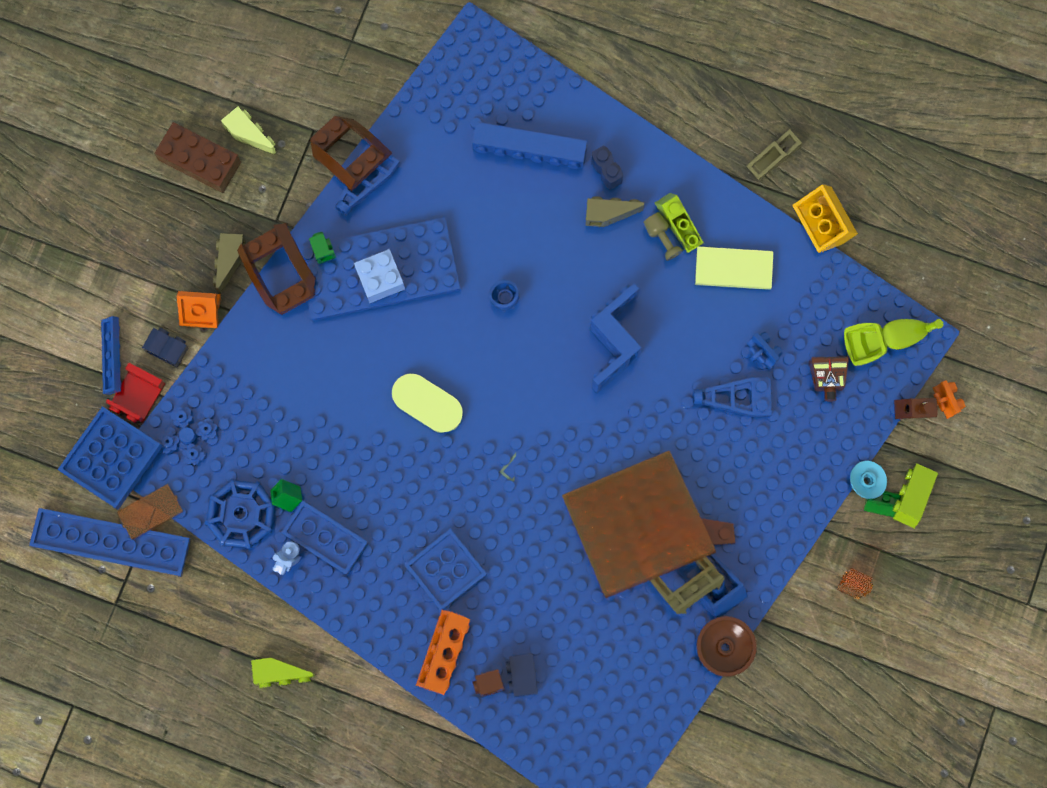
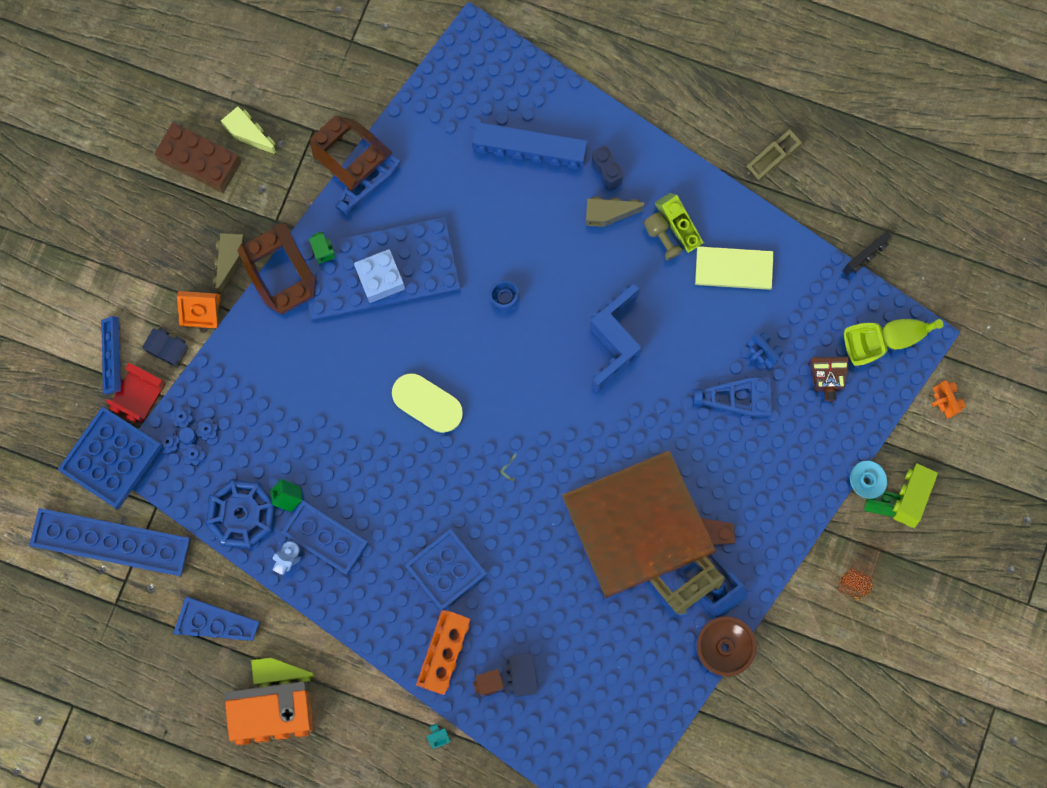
clear orange piece [117,484,183,540] -> none
yellow slope [792,184,858,253] -> none
reddish brown torso [894,398,938,419] -> none
none -> blue wing [173,596,261,641]
none -> orange piece [224,682,314,745]
none -> teal tile [427,723,451,750]
none -> black plate [842,231,892,276]

